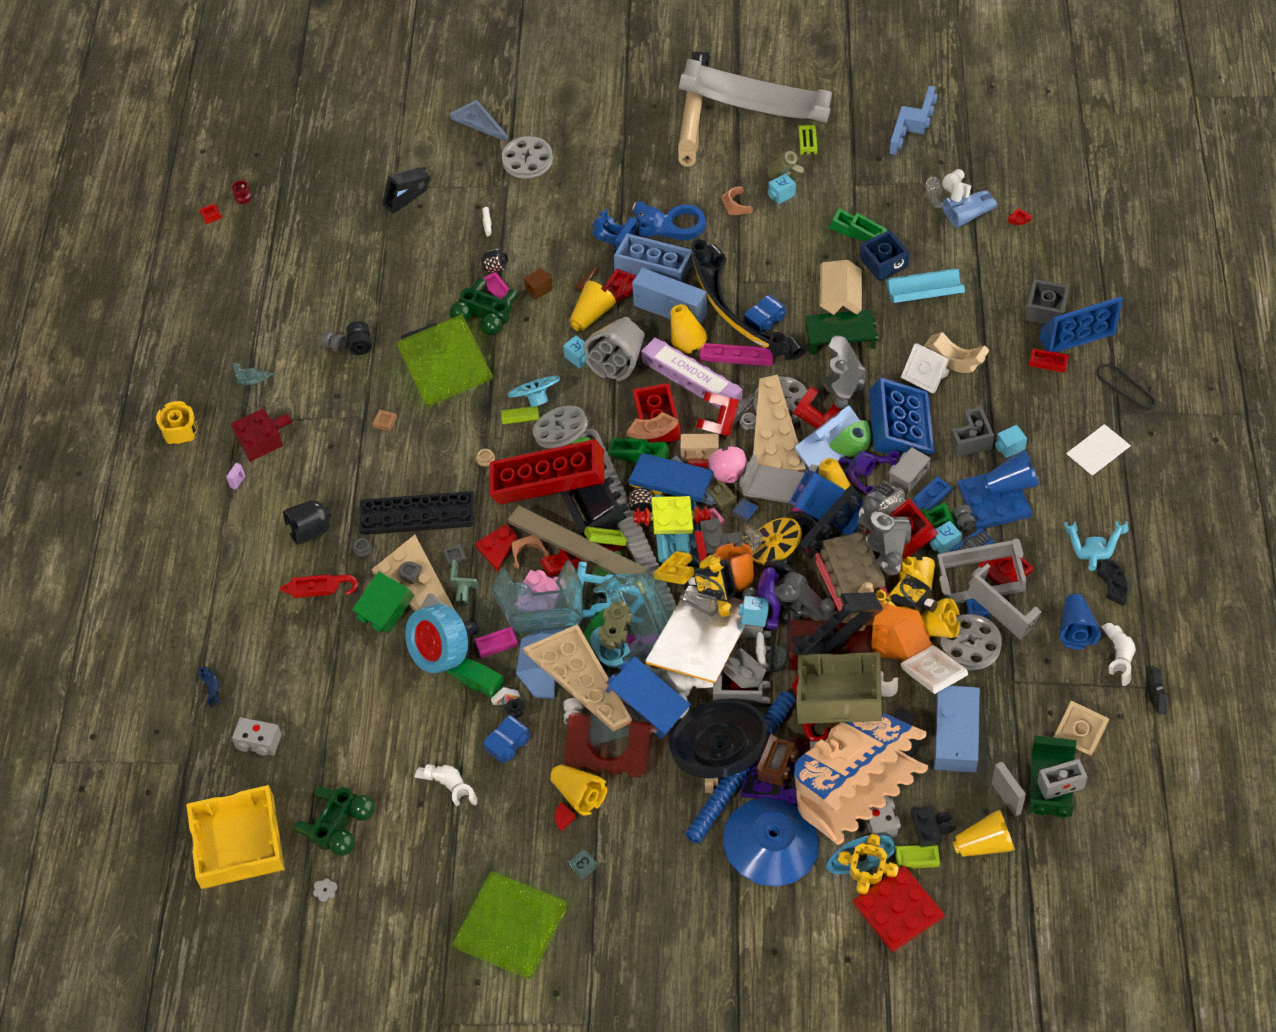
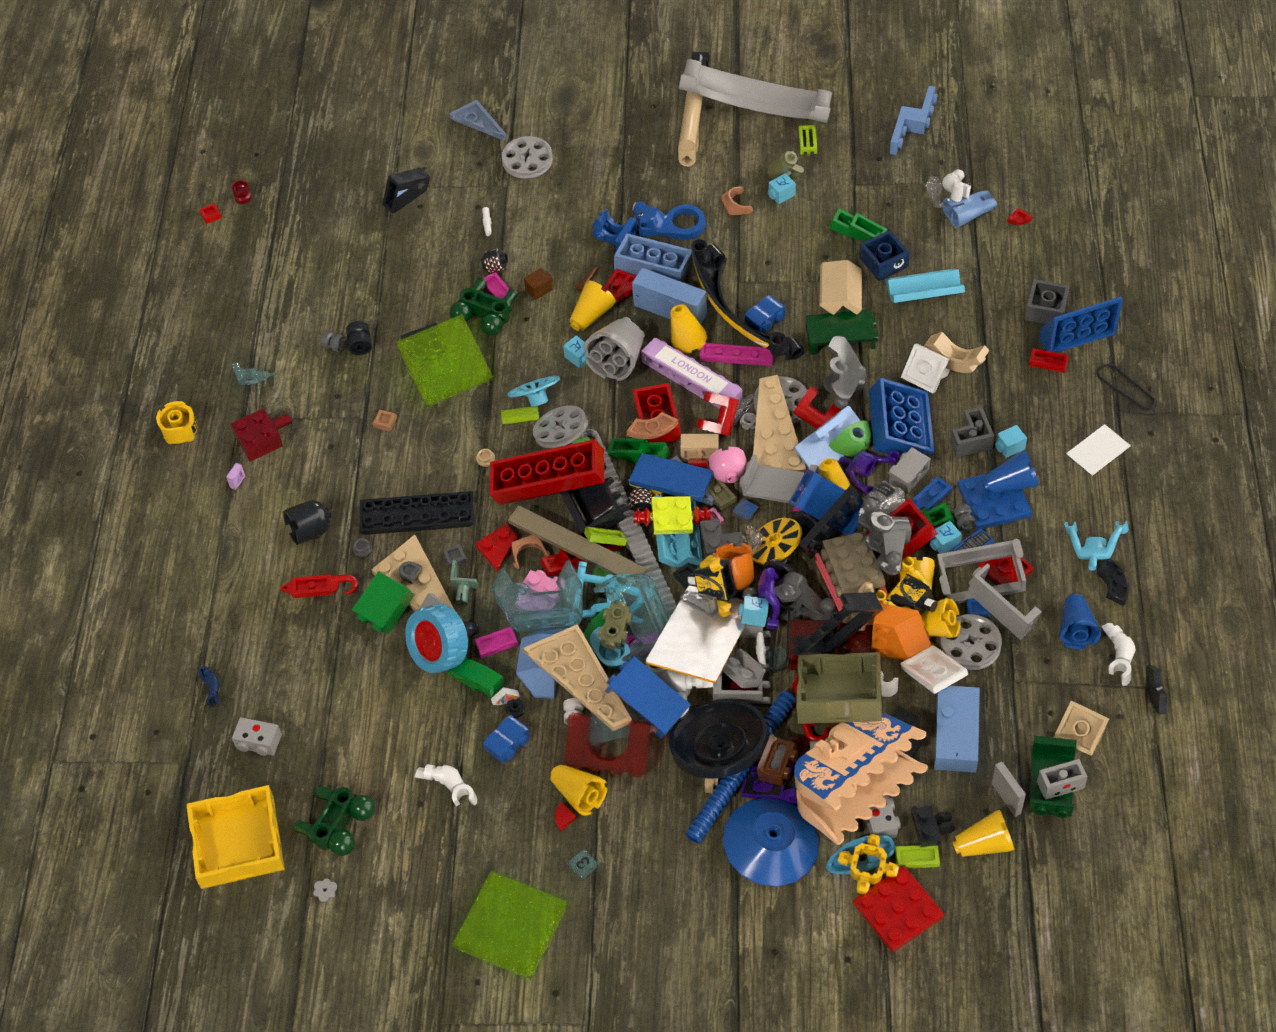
yellow tile [653,551,695,585] -> none
red tile [695,531,707,562] -> none

